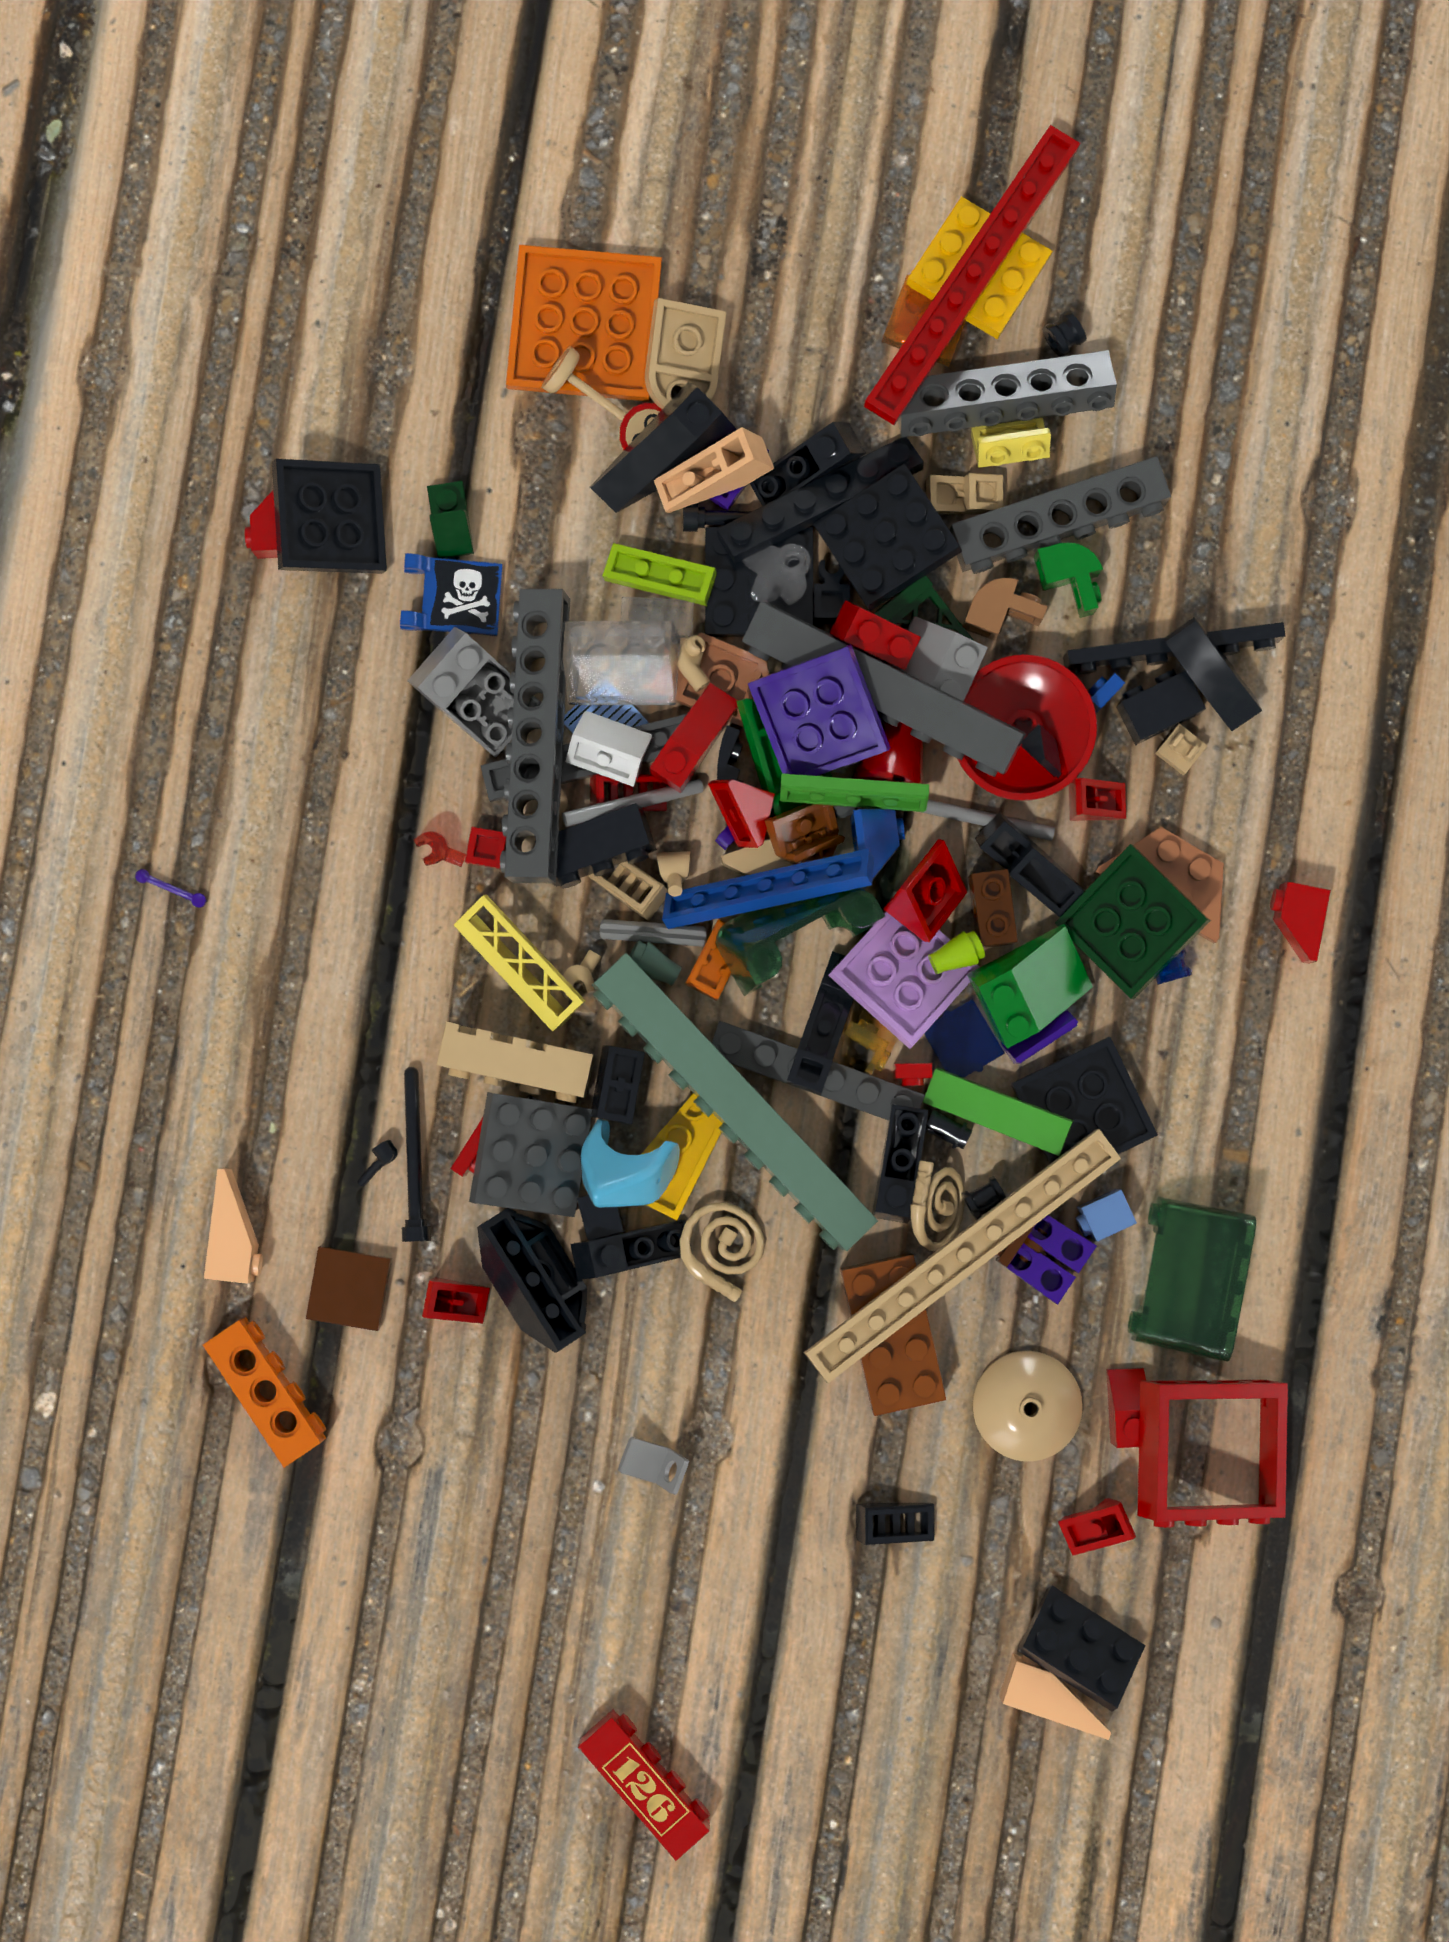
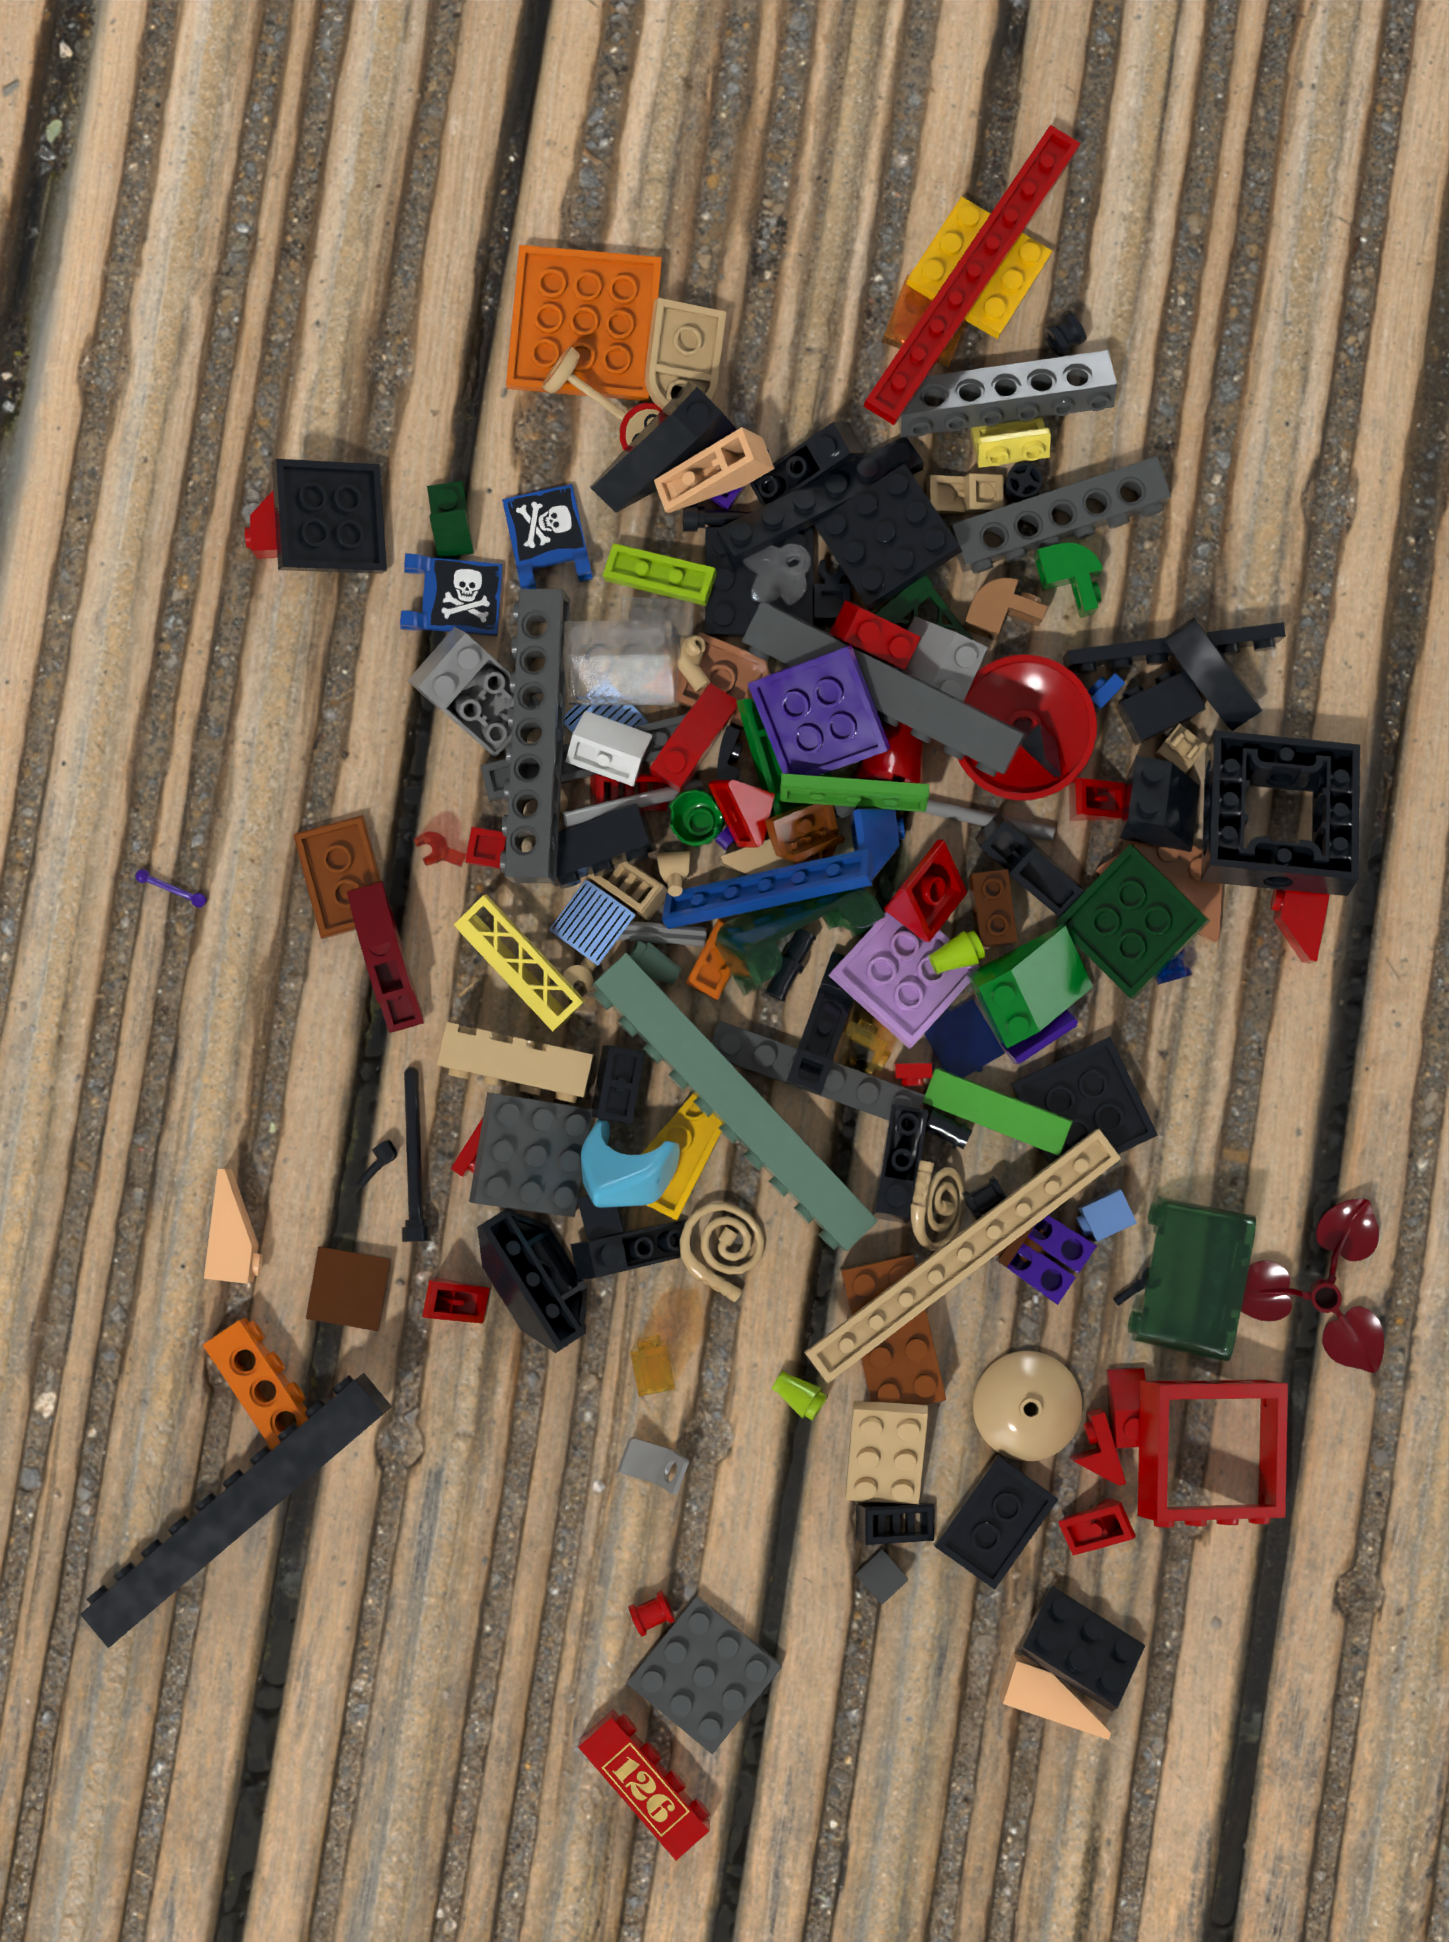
none -> black brick [80,1373,392,1648]
none -> dark orange tile [293,815,382,939]
none -> dark red slope [347,881,425,1033]
none -> flag [502,484,593,589]
none -> light blue sticker [549,880,636,966]
none -> dark grey plate [627,1594,782,1754]
none -> red bush [628,1590,675,1637]
none -> clear yellow brick [630,1334,677,1397]
none -> green hair [669,789,724,847]
none -> black pin [764,927,817,1002]
none -> lime cone [771,1371,828,1421]
none -> tan plate [845,1401,928,1505]
none -> dark grey slope [855,1549,908,1605]
none -> black plate [934,1454,1059,1590]
none -> black wheel [1004,462,1043,503]
none -> red slope [1069,1408,1126,1486]
none -> black hand [1113,1267,1163,1306]
none -> black slope [1119,755,1200,852]
none -> black brick [1201,730,1360,896]
none -> dark red plant [1226,1198,1384,1373]

